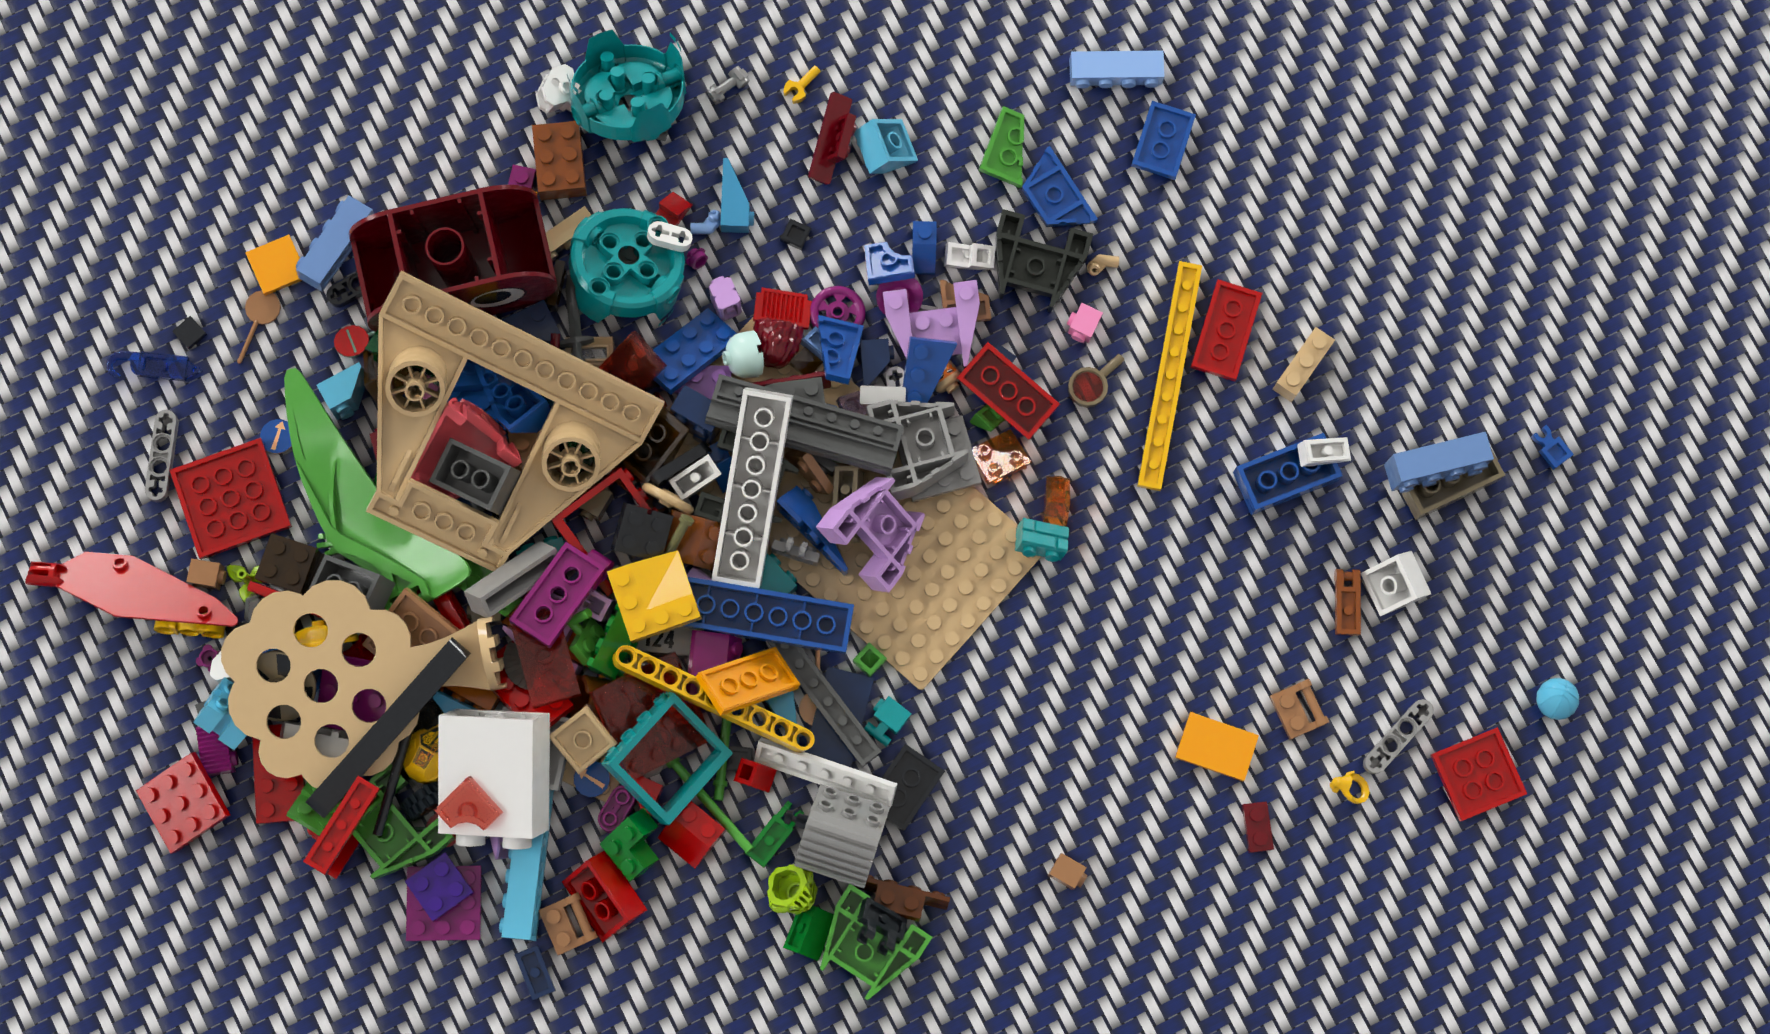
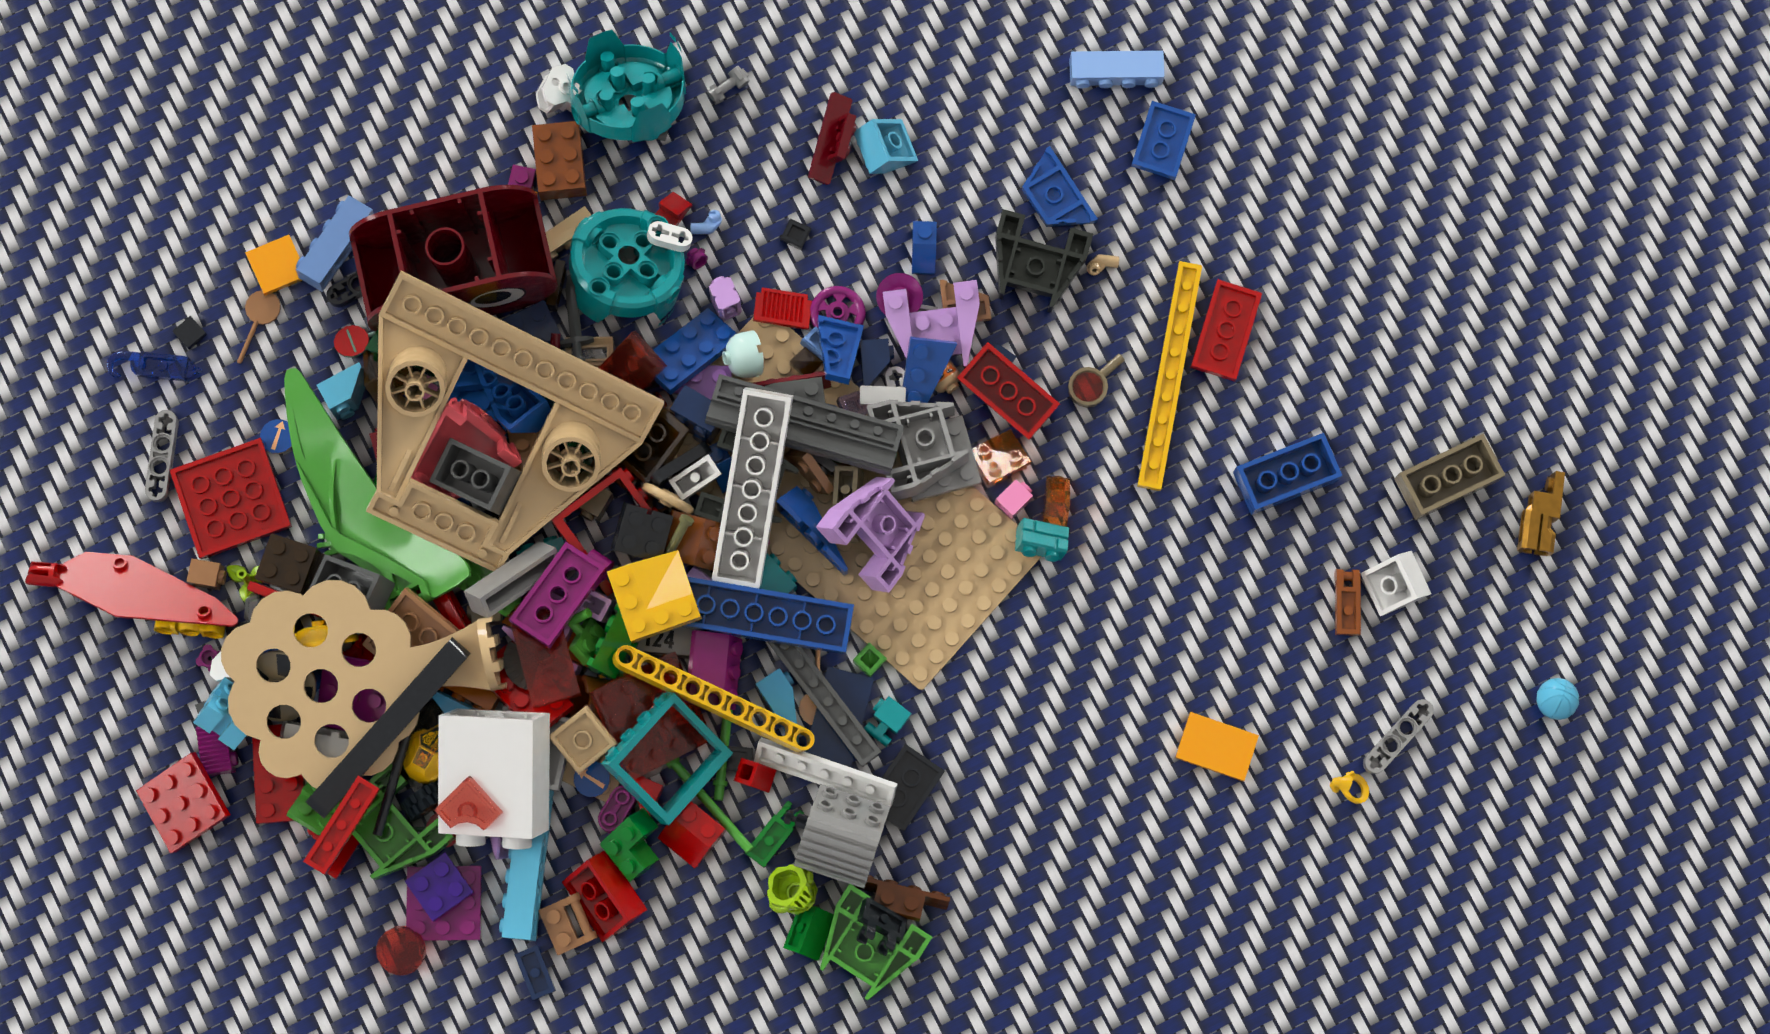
light orange tile [696,646,801,716] -> none
dark azure slope [720,158,754,233] -> none
dark red hair [753,318,804,369] -> none
light grey hinge [771,537,820,567] -> none
yellow bar [783,65,821,104] -> none
tile [864,242,915,286] -> none
white slope [944,242,996,270] -> none
bright green slope [970,405,1005,432] -> none
bright green wing [978,106,1024,188] -> none
medium nougat brick [1048,853,1088,890] -> none
bright pink brick [1067,303,1103,343] -> none
dark red plate [1242,801,1274,853] -> none
medium nougat plate [1269,679,1329,740] -> none
tan brick [1272,327,1335,402] -> none
white slope [1297,437,1351,467] -> none
medium blue brick [1384,432,1494,493] -> none
red plate [1430,727,1527,822] -> none
blue plate [1531,425,1574,470] -> none
none -> clear red tile [376,926,426,975]
none -> bright pink brick [994,480,1033,520]
none -> pearl gold plate [1517,471,1565,556]

